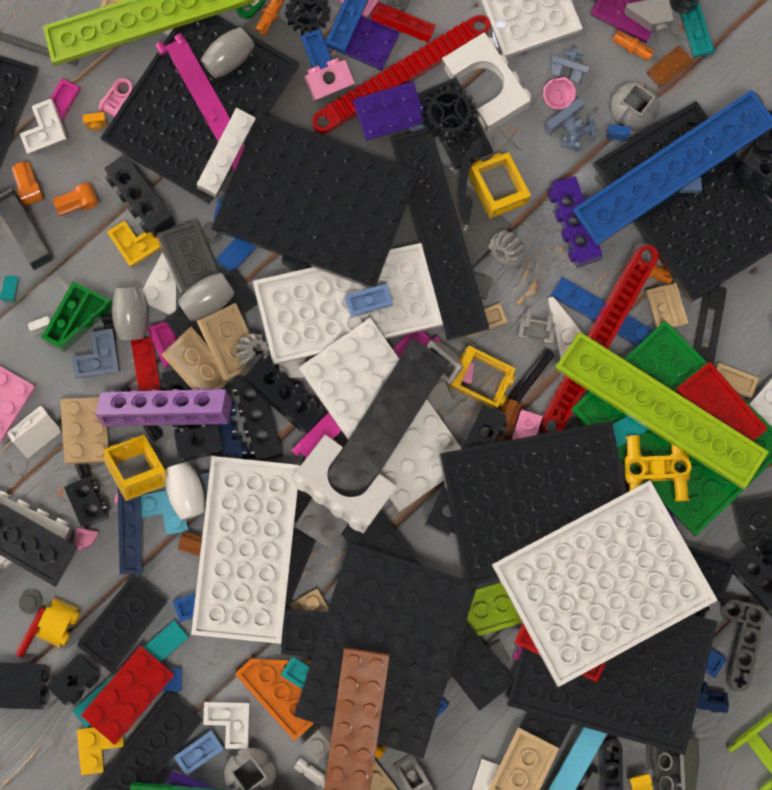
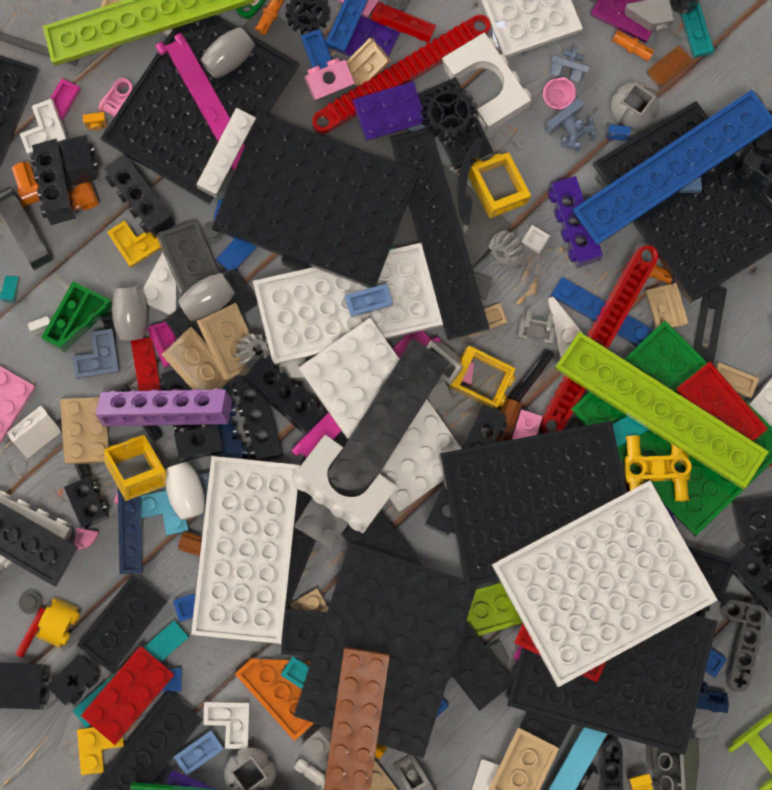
none -> black brick [30,138,76,225]
none -> black brick [62,135,99,186]
none -> tan plate [346,38,392,86]
none -> white tile [521,225,550,255]

